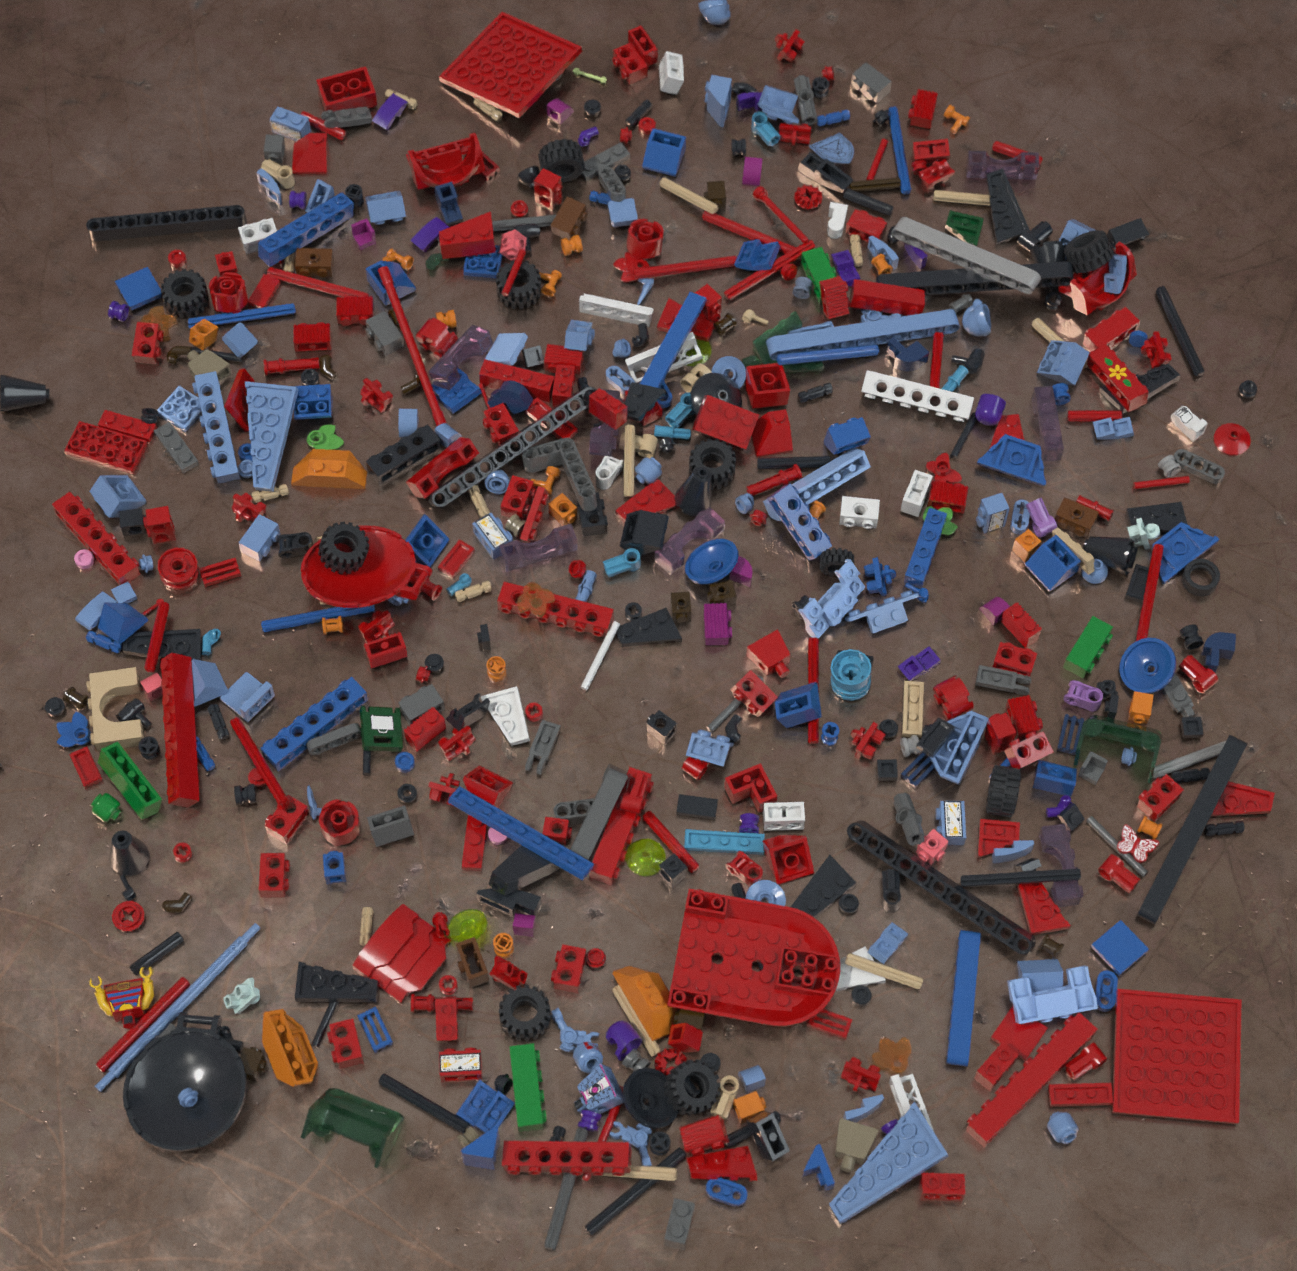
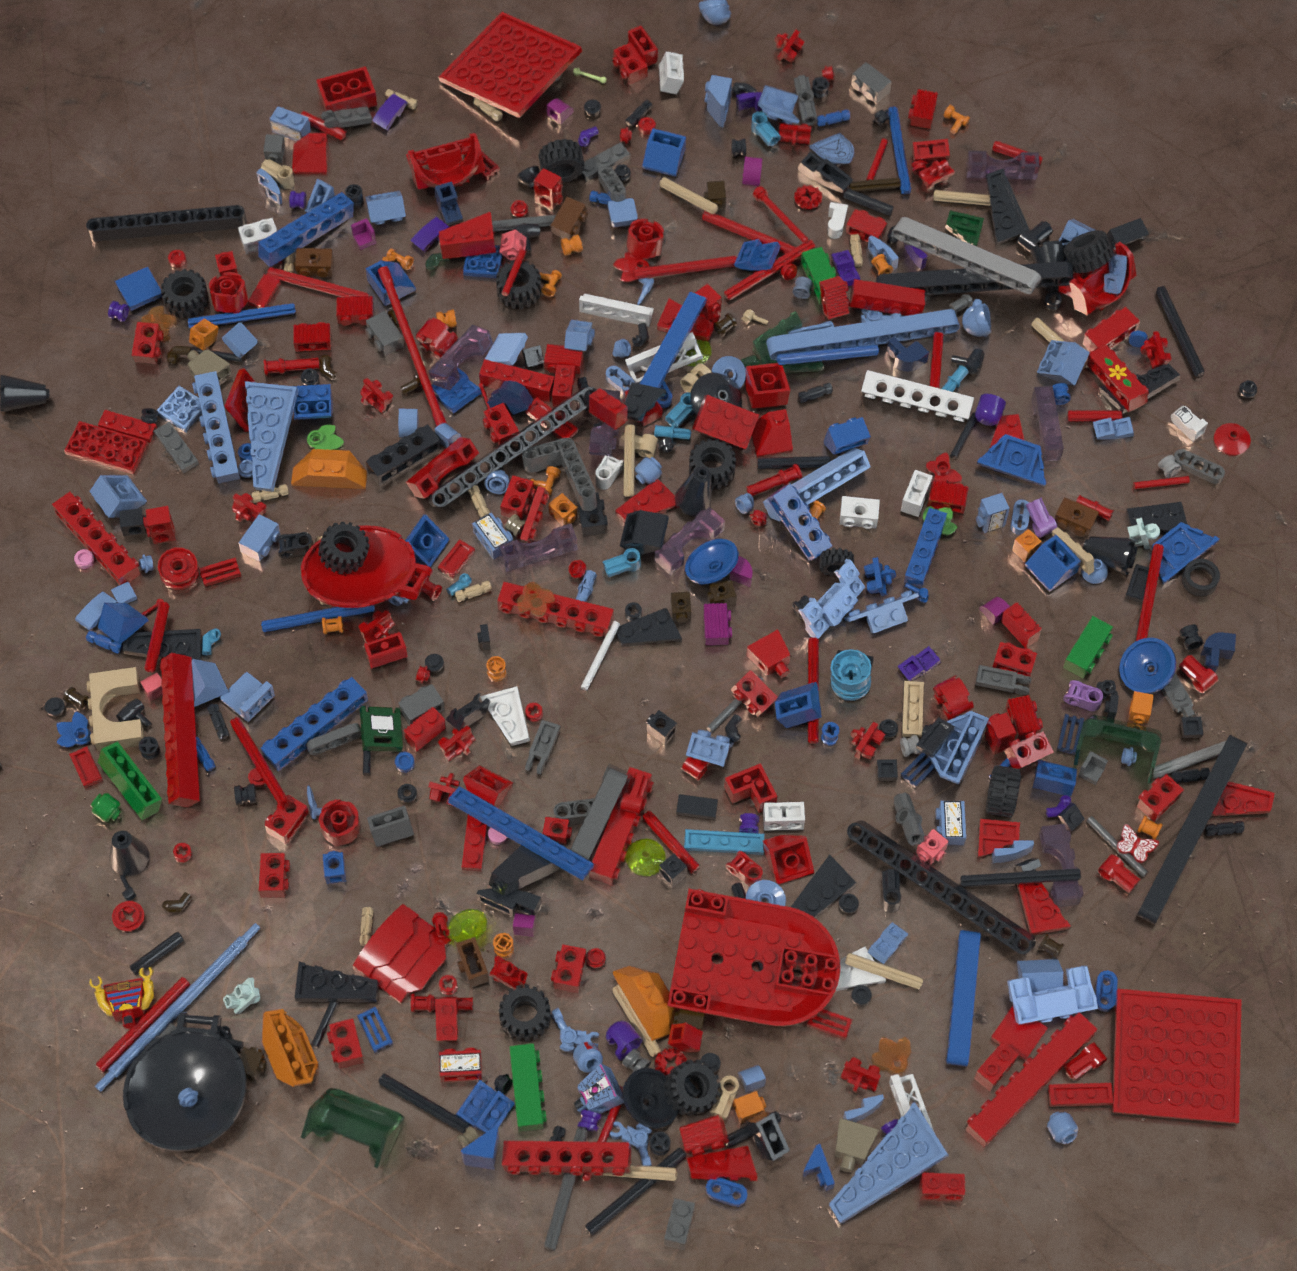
blue tile [1091,920,1149,976] -> none

